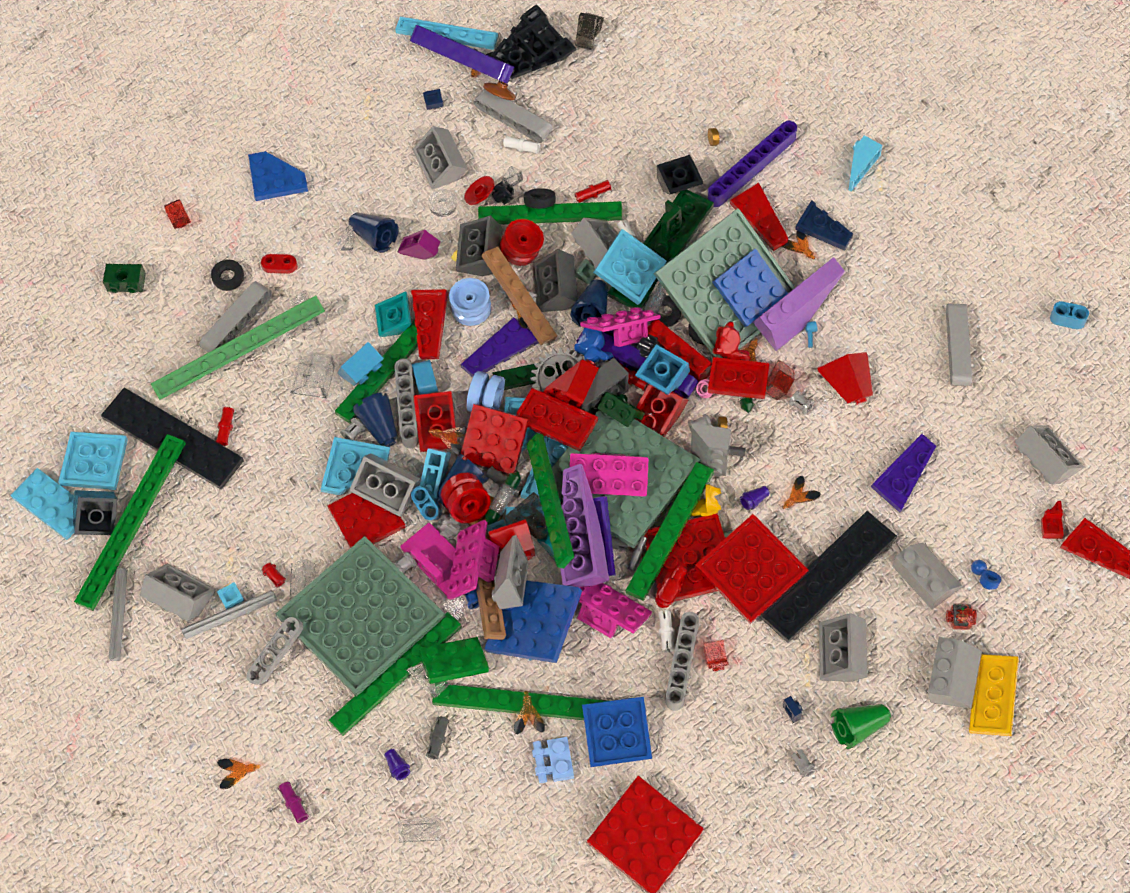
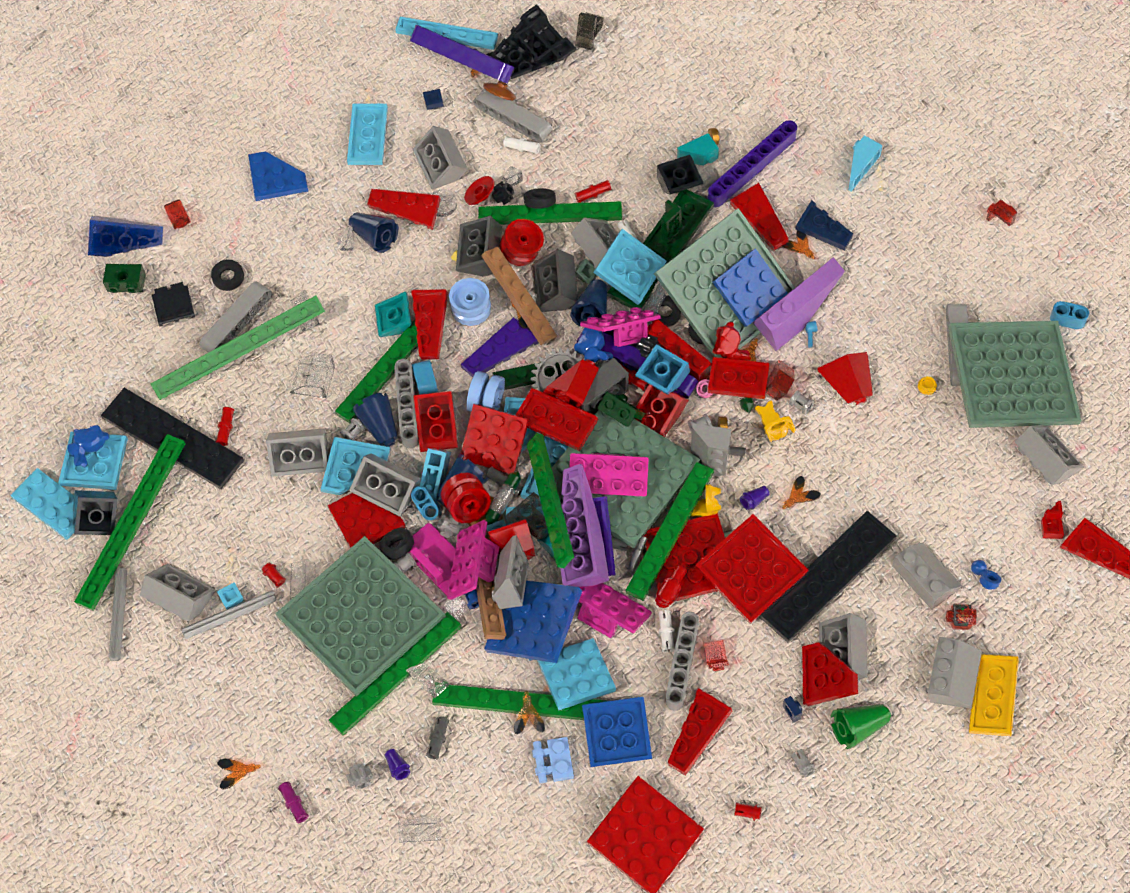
light grey beam [247,617,303,685] -> none
red plate [261,254,298,274] -> none
dark azure slope [338,342,384,386] -> none
magenta slope [397,229,441,260] -> none
green plate [419,637,489,684] -> none
clear orange piece [429,427,467,455] -> none
dark purple wing [871,434,936,513] -> none
none -> blue animal [67,425,110,468]
none -> clear blue wedge [88,216,164,257]
none -> black plate [152,281,195,327]
none -> light grey slope [266,428,328,477]
none -> light grey gear [346,763,373,789]
none -> medium azure plate [347,104,388,165]
none -> red wing [367,189,441,230]
none -> black tyre [379,528,414,560]
none -> medium azure plate [537,638,616,711]
none -> red wing [668,688,733,776]
none -> teal slope [677,133,719,166]
none -> red pin [734,802,762,821]
none -> yellow hair [755,401,796,442]
none -> red plate [802,642,858,706]
none -> yellow plate [917,376,937,395]
none -> sand green plate [948,321,1082,428]
none -> clear red bracket [986,199,1017,226]

